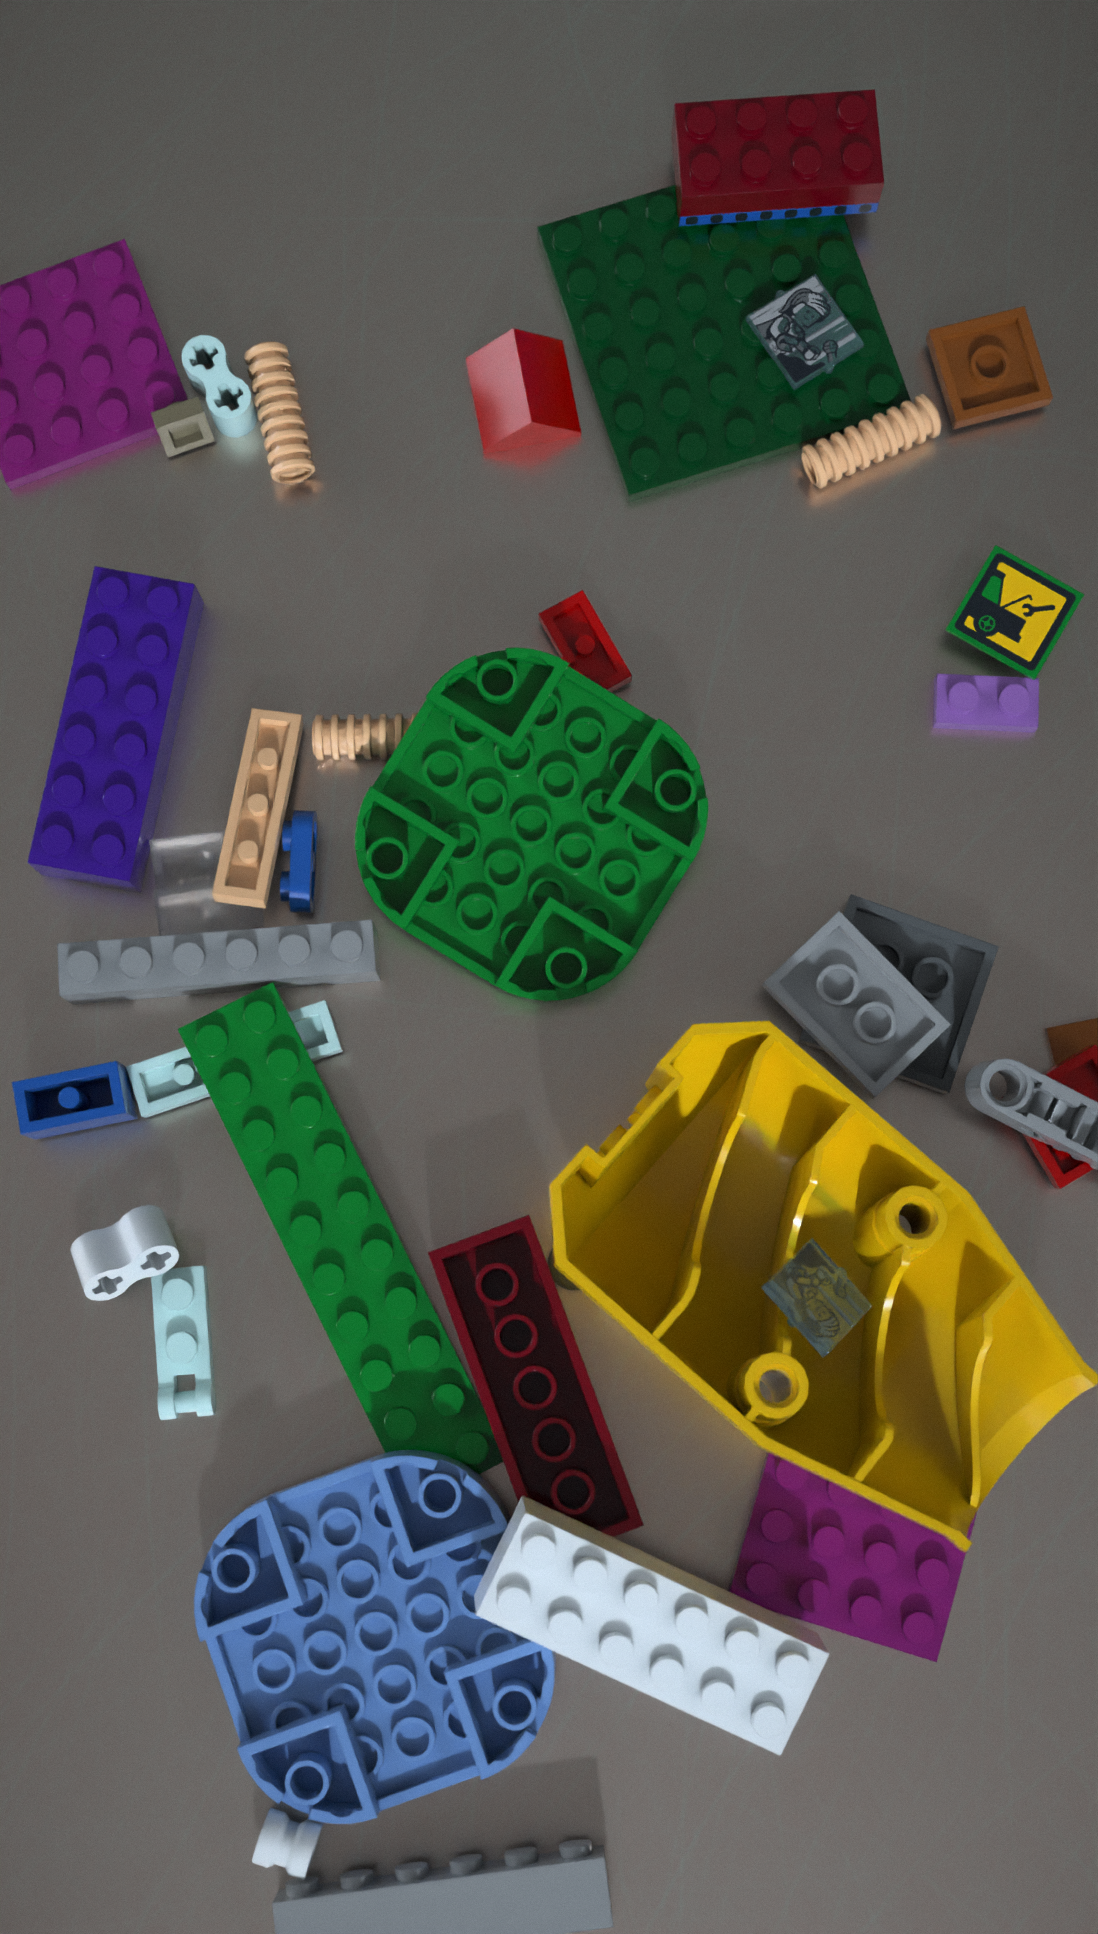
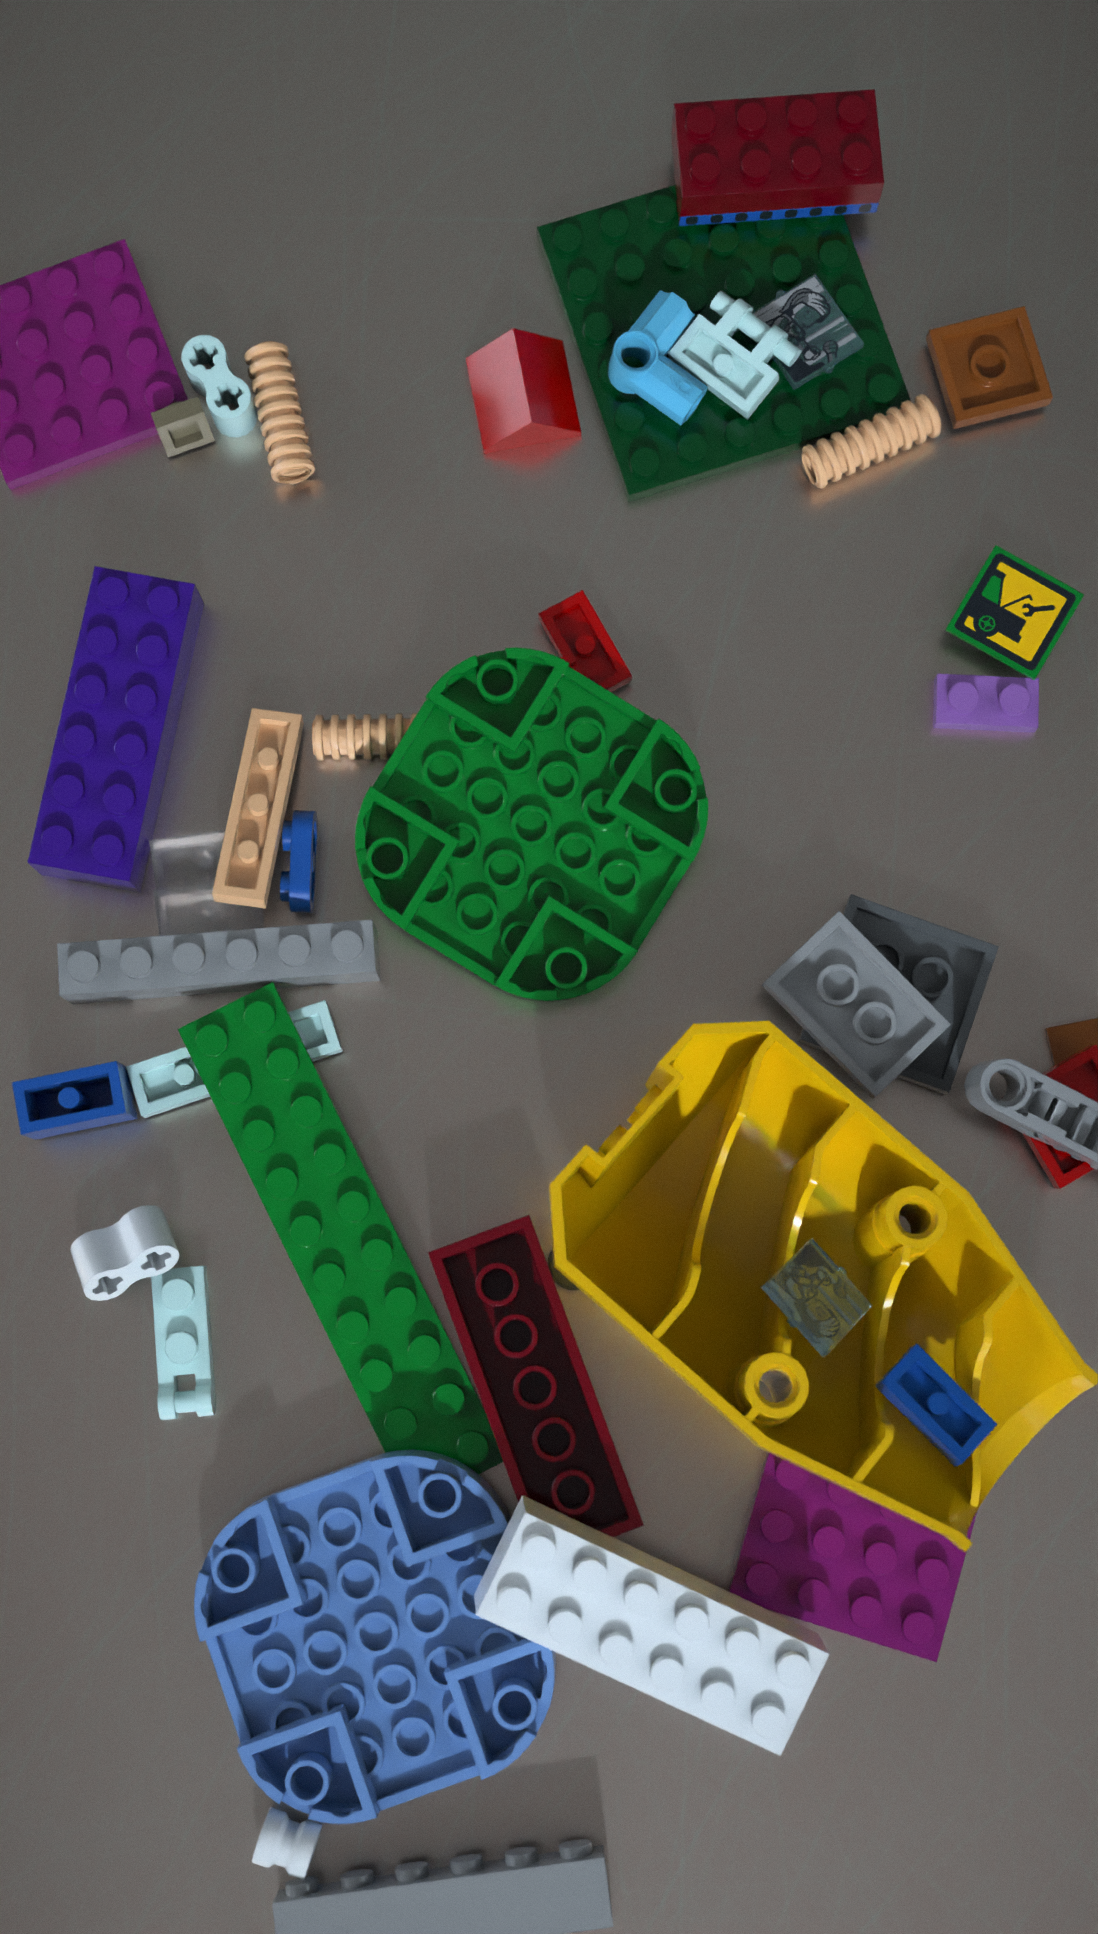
none -> medium azure piece [608,290,708,426]
none -> light aqua plate [668,291,801,419]
none -> blue plate [875,1344,998,1467]

